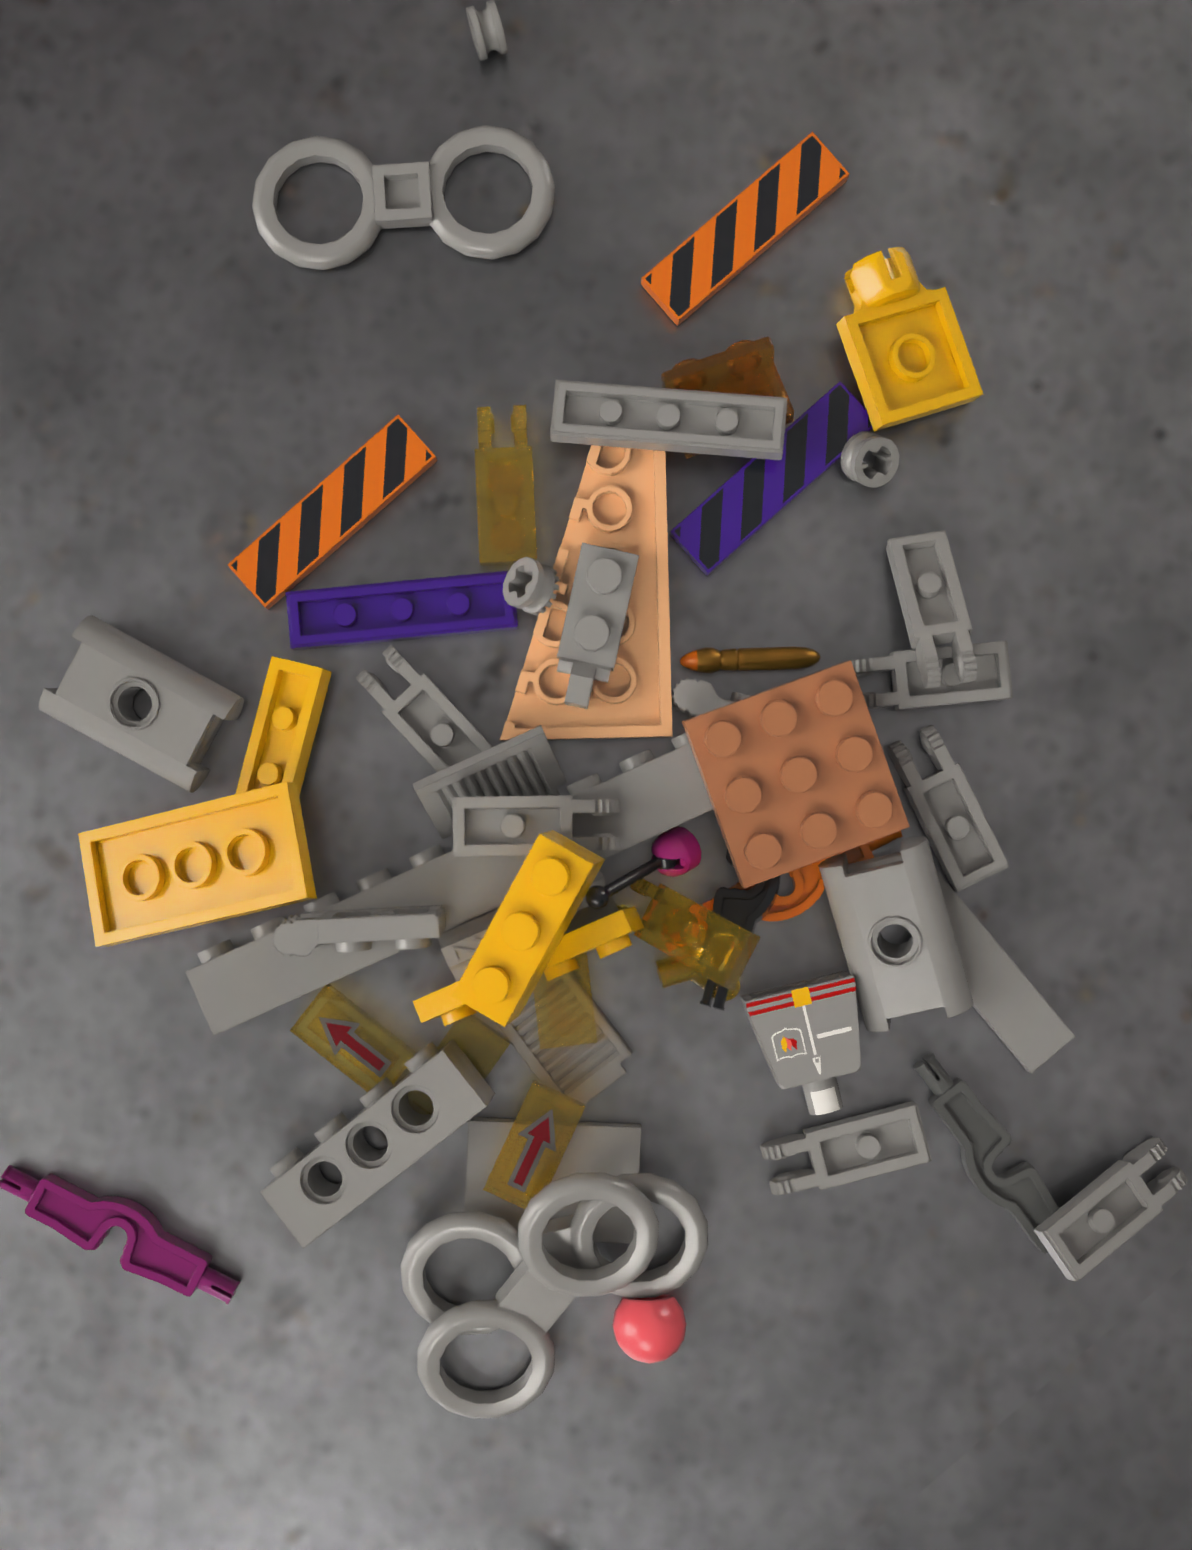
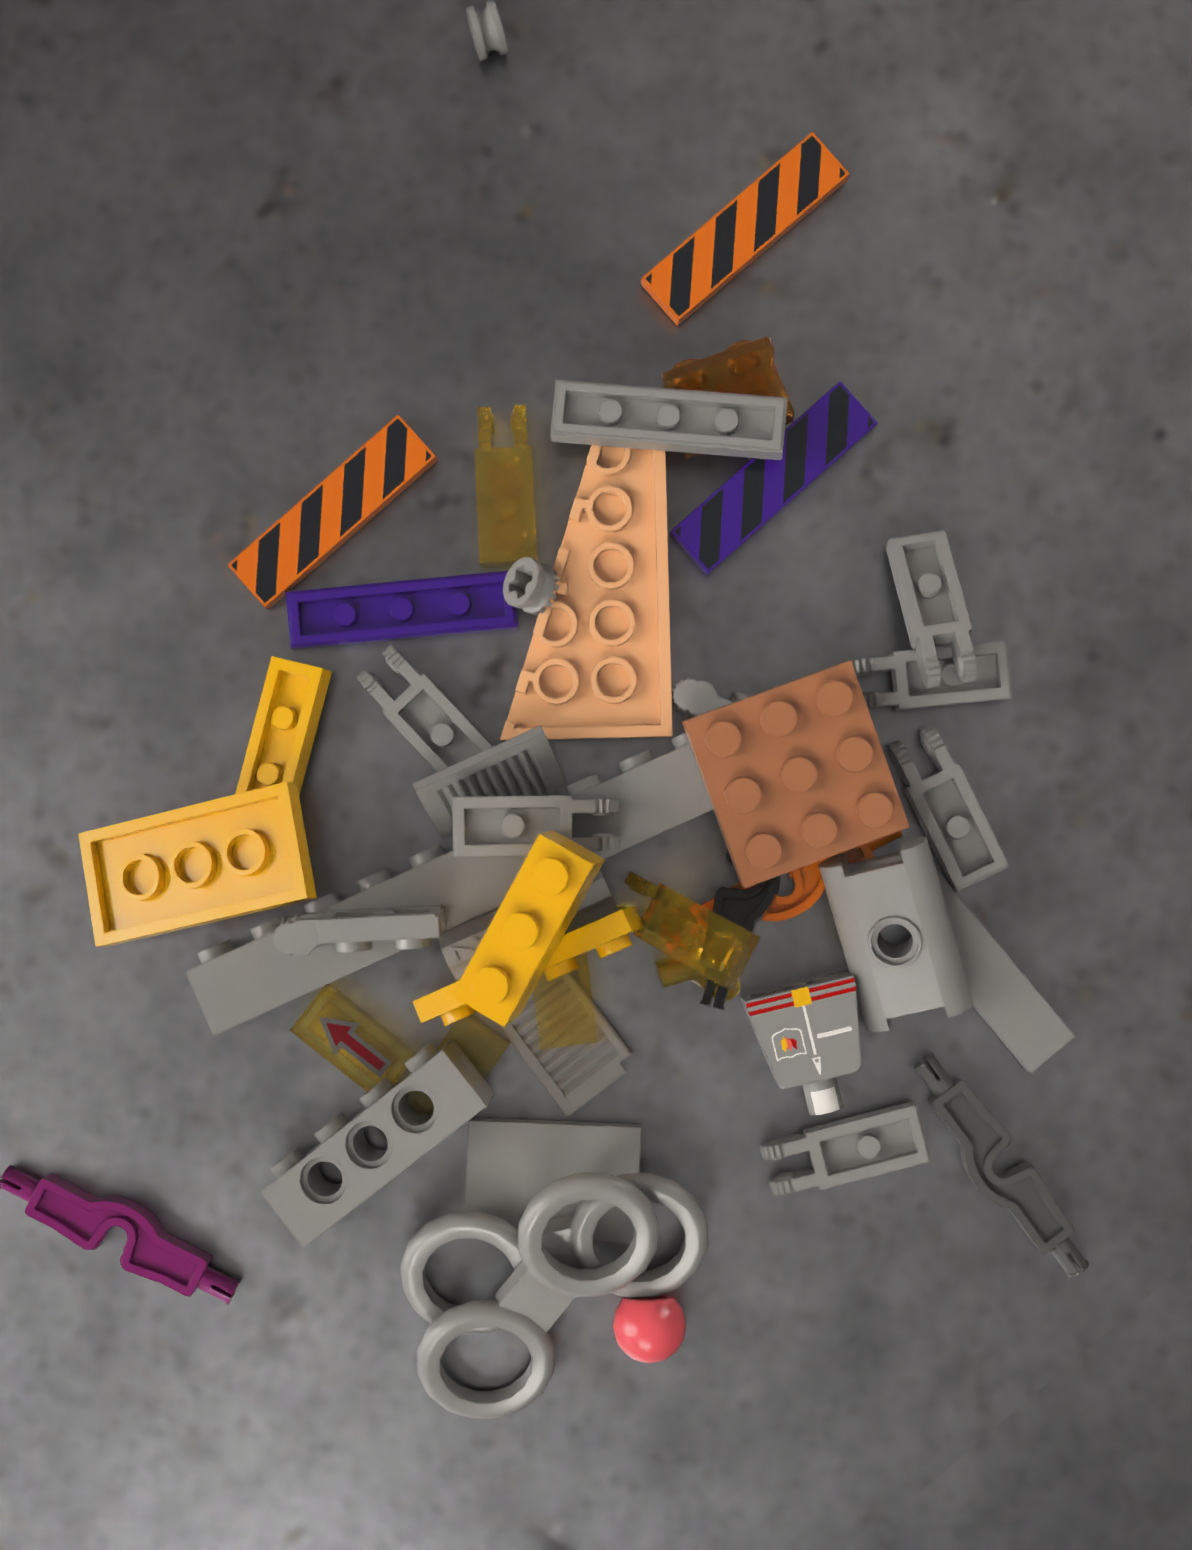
light grey piece [39,615,244,793] -> none
light grey bar [252,125,556,270] -> none
clear yellow tile [483,1080,586,1209] -> none
light grey hinge [557,543,639,709] -> none
hinge [585,826,701,909] -> none
pearl gold piece [680,647,821,673] -> none
yellow plate [836,247,983,432] -> none
light grey bush [840,431,900,488] -> none
light grey hinge [1034,1137,1188,1281] -> none

